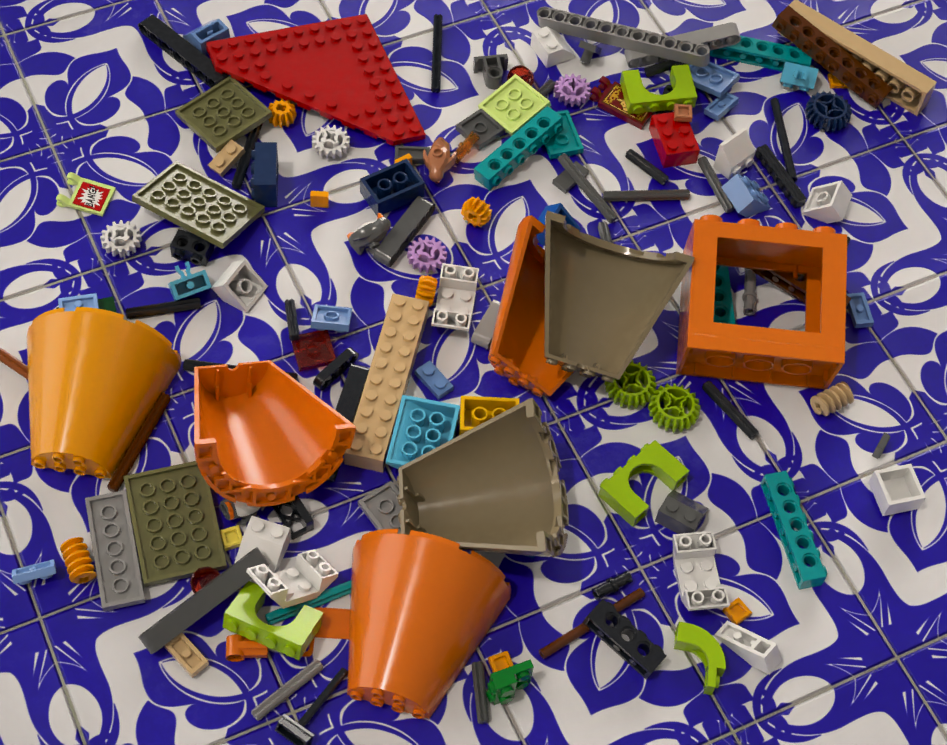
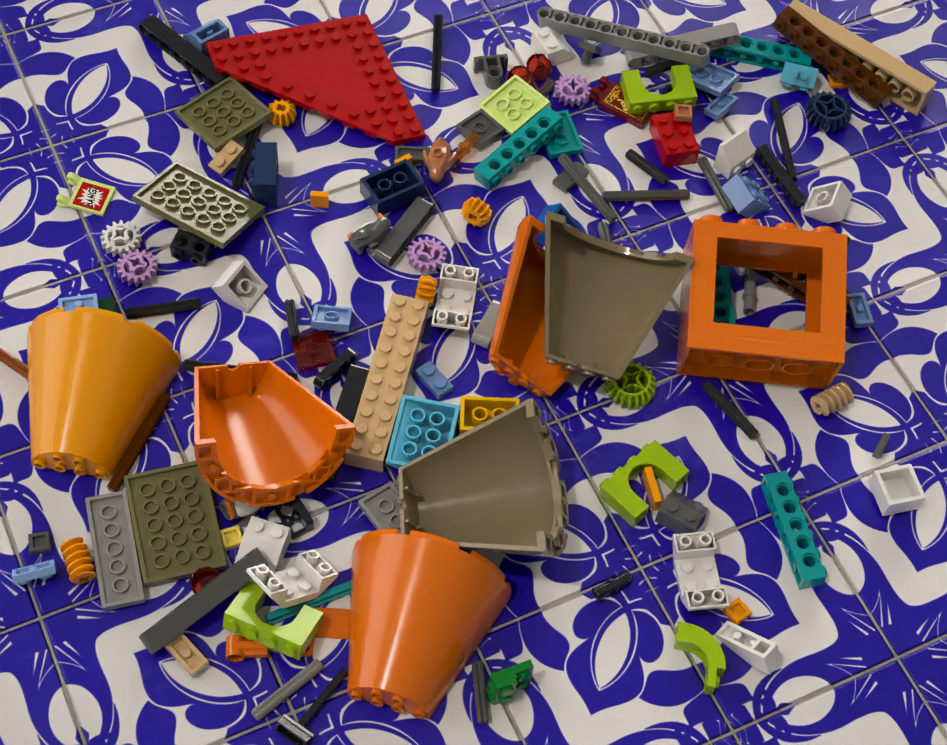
medium azure brick [168,261,212,301] -> none
white gear [312,125,350,159] -> none
light orange tile [488,651,513,673] -> none
reddish brown piece [538,588,645,659] -> none
black brick [582,599,667,679] -> none
lime gear [648,383,701,433] -> none
none -> dark grey tile [28,531,52,556]
none -> lavender gear [116,249,158,287]
none -> clear red hair [526,53,552,81]
none -> light orange tile [641,466,662,511]

